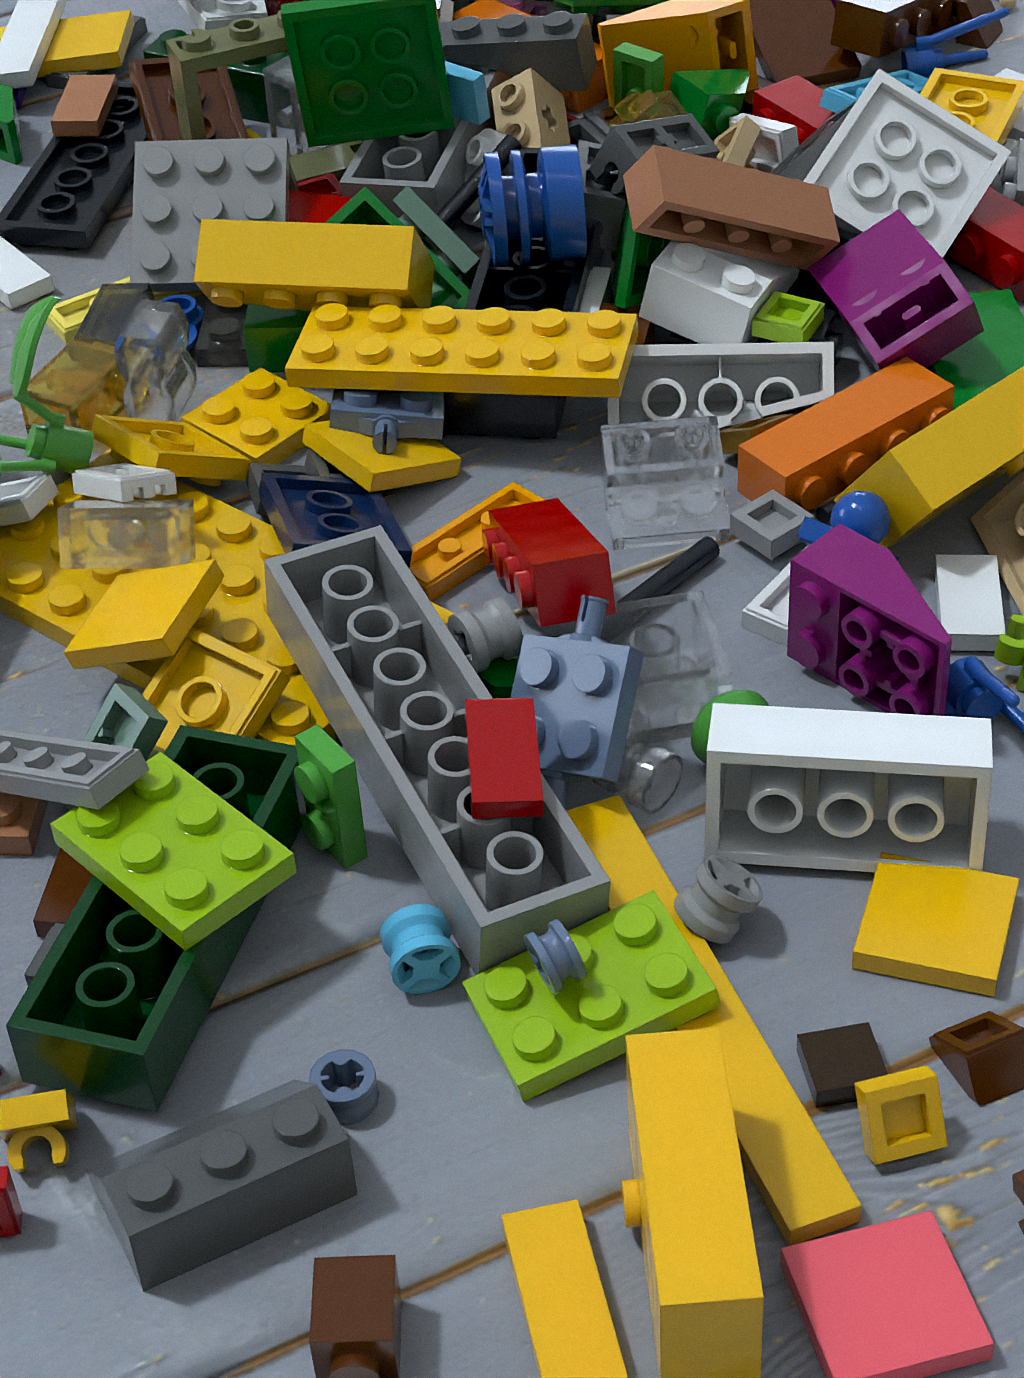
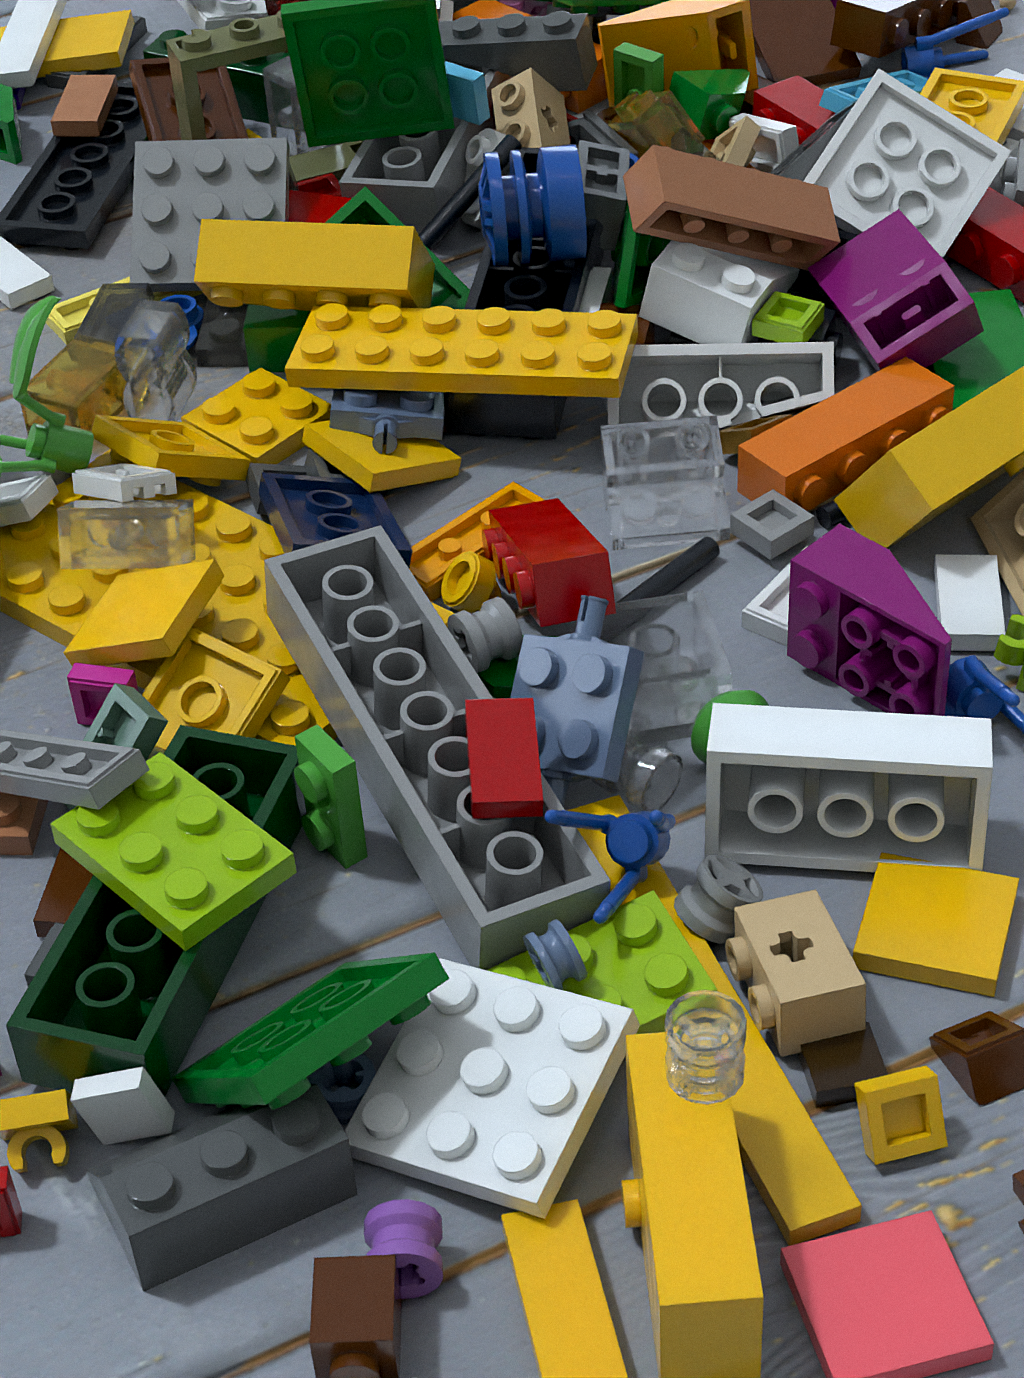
medium azure wheel [379,904,461,994] -> none
sand green plate [393,185,480,290] -> none
dark grey hinge [589,113,720,194] -> none
blue tile [797,490,900,561] -> none
none -> dark pink tile [67,663,139,725]
none -> white tile [70,1067,175,1145]
none -> green plate [172,952,450,1109]
none -> white plate [345,958,640,1219]
none -> medium lavender wheel [364,1199,443,1299]
none -> yellow tile [441,551,502,614]
none -> blue plant [544,810,676,924]
none -> clear wheel [665,990,747,1104]
none -> tan brick [725,889,866,1057]

